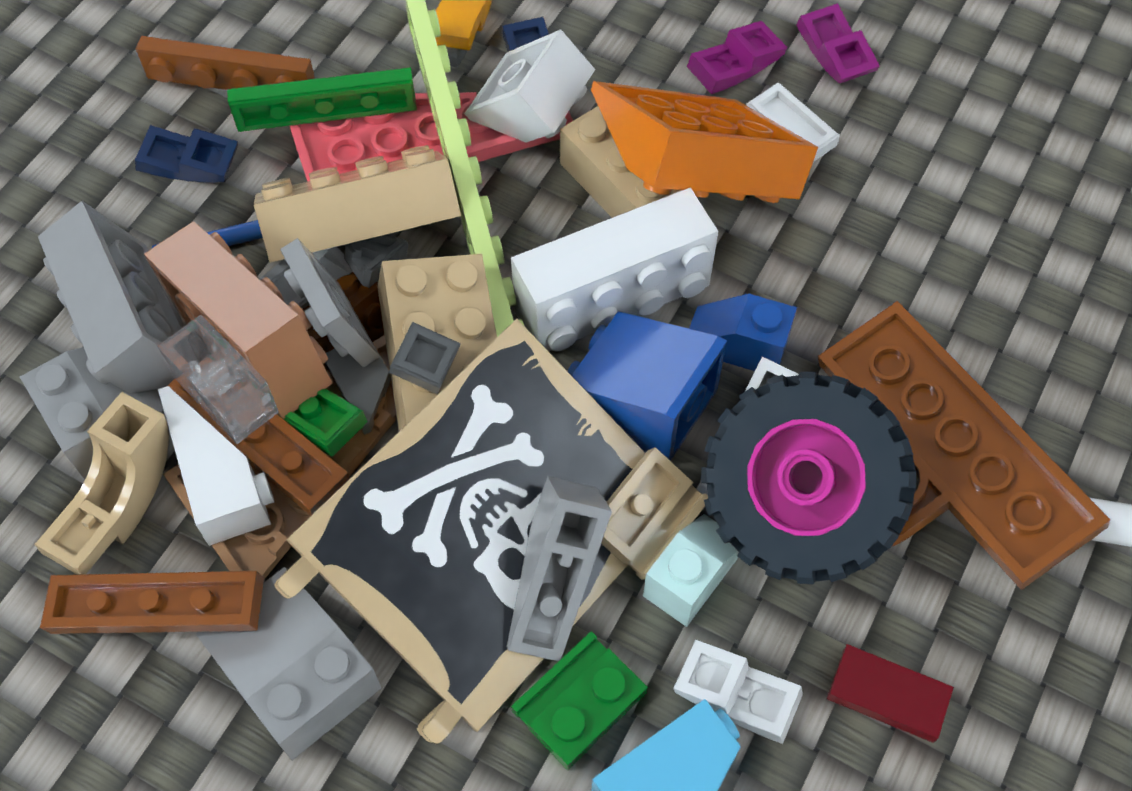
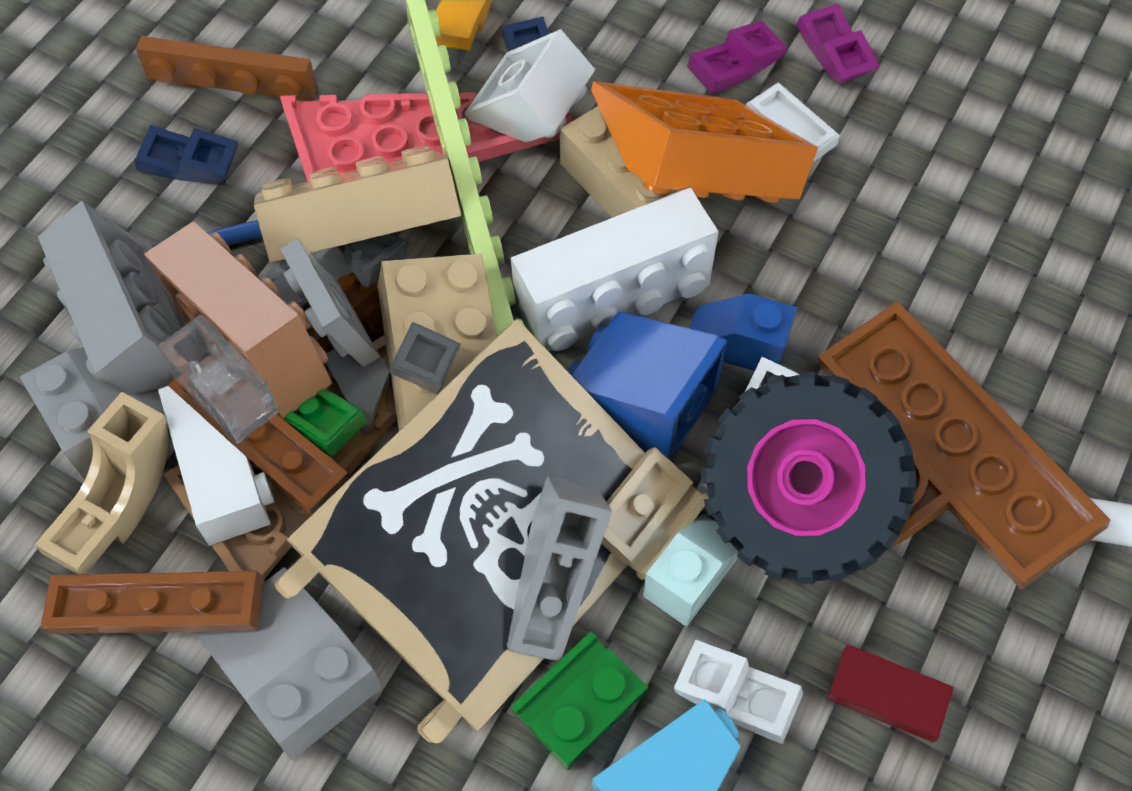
green tile [227,67,417,132] -> none

